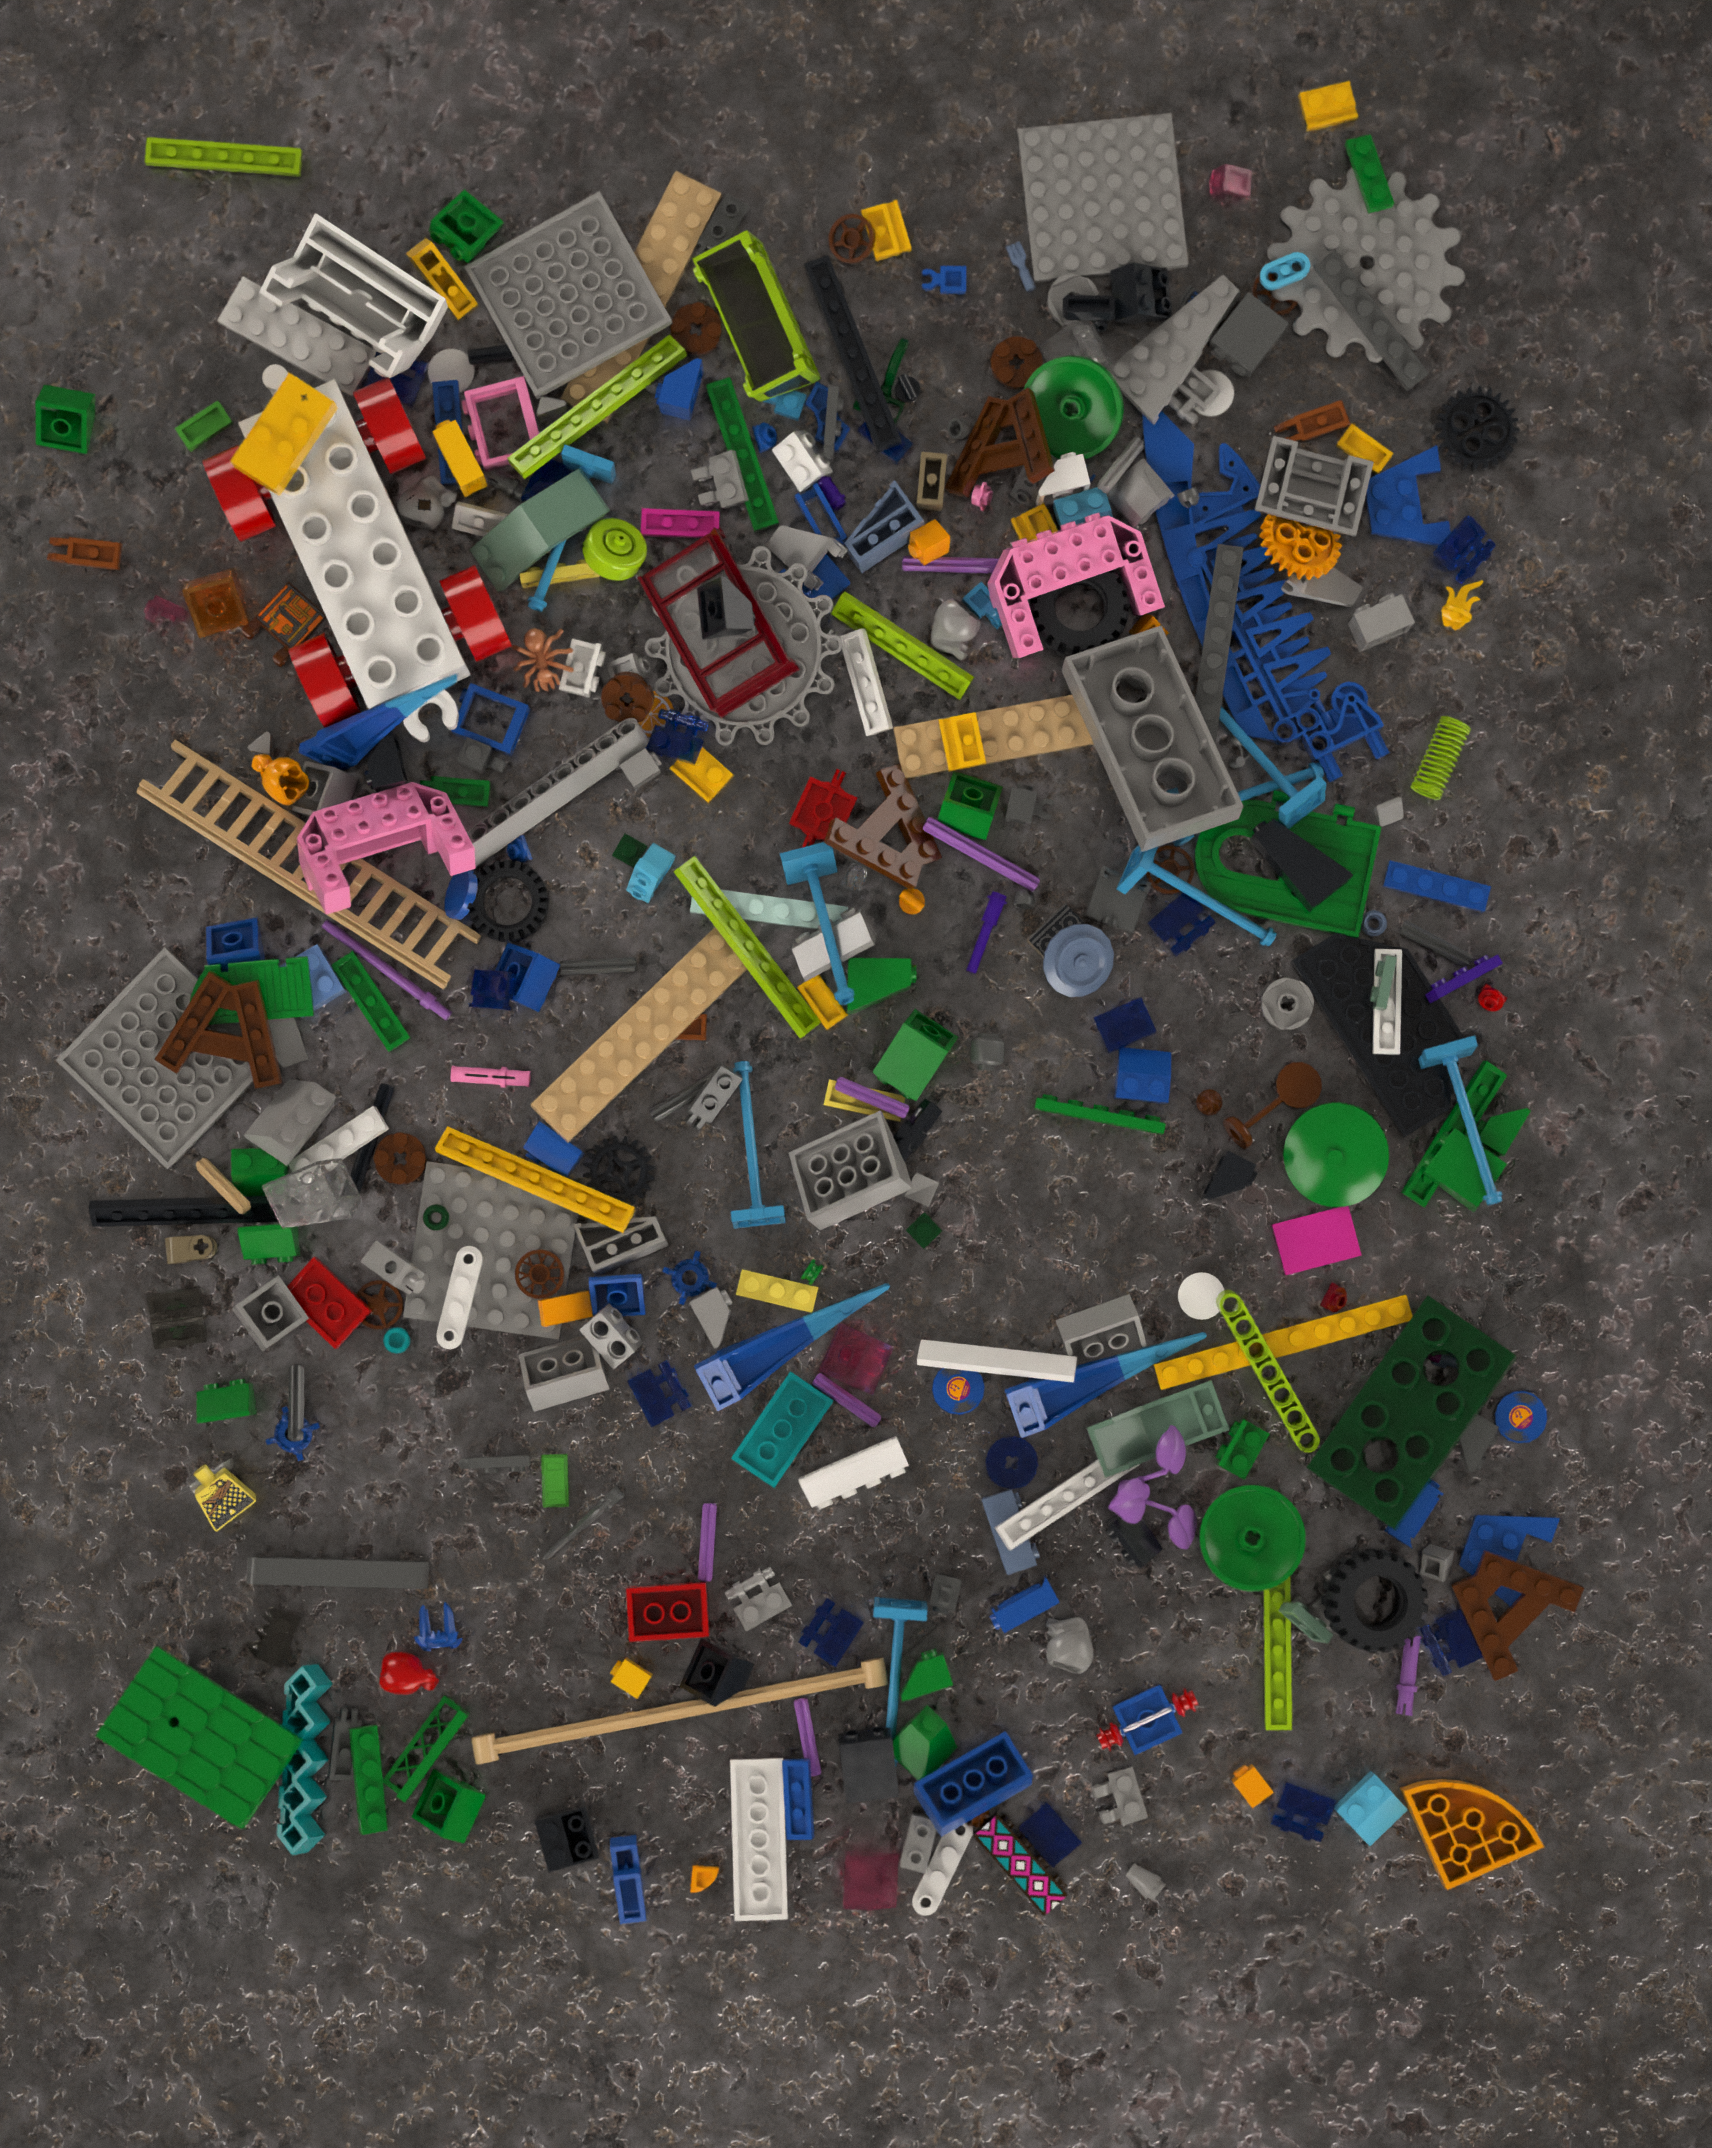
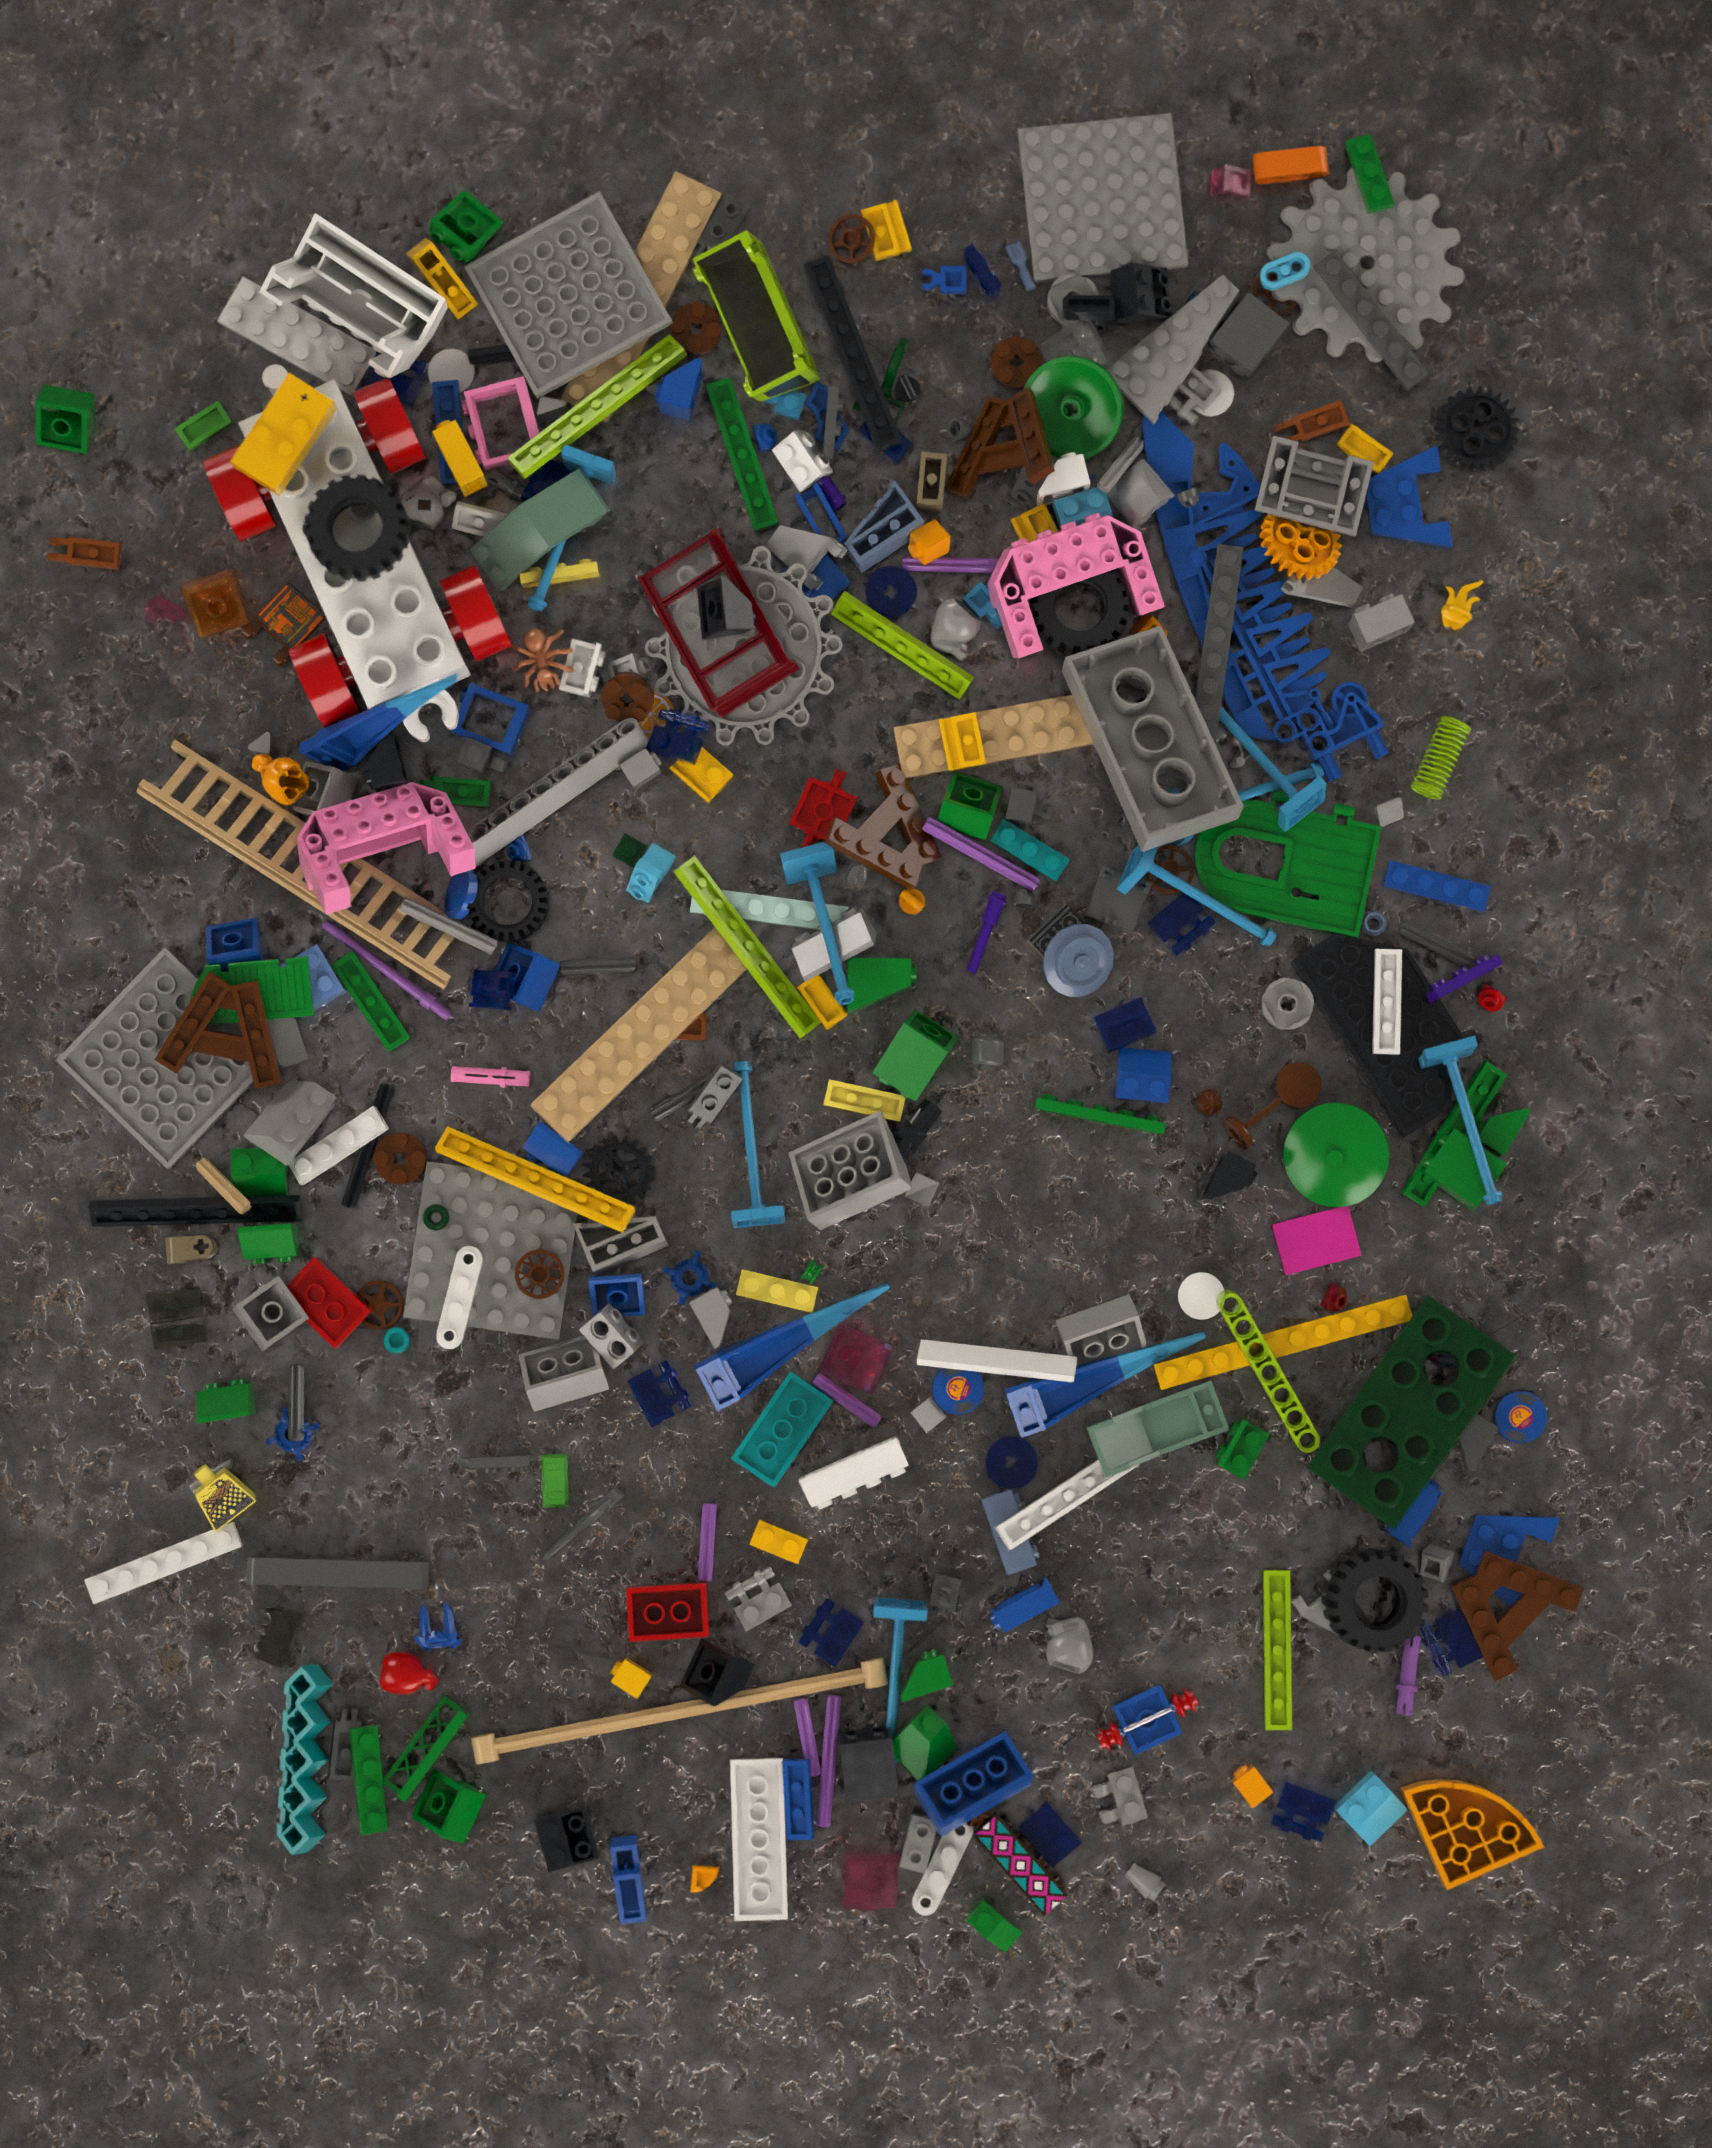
green piece [95,1646,304,1829] -> none
lime plate [145,137,302,177] -> none
clear slope [262,1158,362,1228] -> none
light grey torso [361,1241,425,1294] -> none
light orange tile [538,1290,593,1327] -> none
lime wheel [582,518,647,581] -> none
dark pink plate [641,508,720,538] -> none
light grey plate [691,450,749,509] -> none
medium lavender axle [835,1077,909,1118] -> none
white plate [839,629,893,736] -> none
dark green plate [905,1212,942,1249] -> none
bright pink plate [971,482,993,511] -> none
black slope [1105,1514,1163,1569] -> none
medium lavender plant [1108,1425,1197,1550] -> none
green dish [1199,1485,1306,1592] -> none
black slope [1250,819,1353,912] -> none
sand green plate [1278,1602,1333,1643] -> none
yellow plate [1299,81,1359,131] -> none
sand green plate [1370,955,1397,1011] -> none
clear blue plate [1433,515,1496,584] -> none
none -> white plate [84,1522,243,1604]
none -> black tyre [304,474,410,582]
none -> light grey axle [400,898,498,954]
none -> yellow plate [749,1520,808,1564]
none -> medium lavender axle [817,1695,841,1827]
none -> clear blue plate [865,566,917,619]
none -> light grey slope [910,1396,947,1433]
none -> clear blue plate [963,244,1002,301]
none -> green slope [965,1897,1023,1952]
none -> teal plate [989,819,1070,882]
none -> orange beam [1252,146,1329,184]

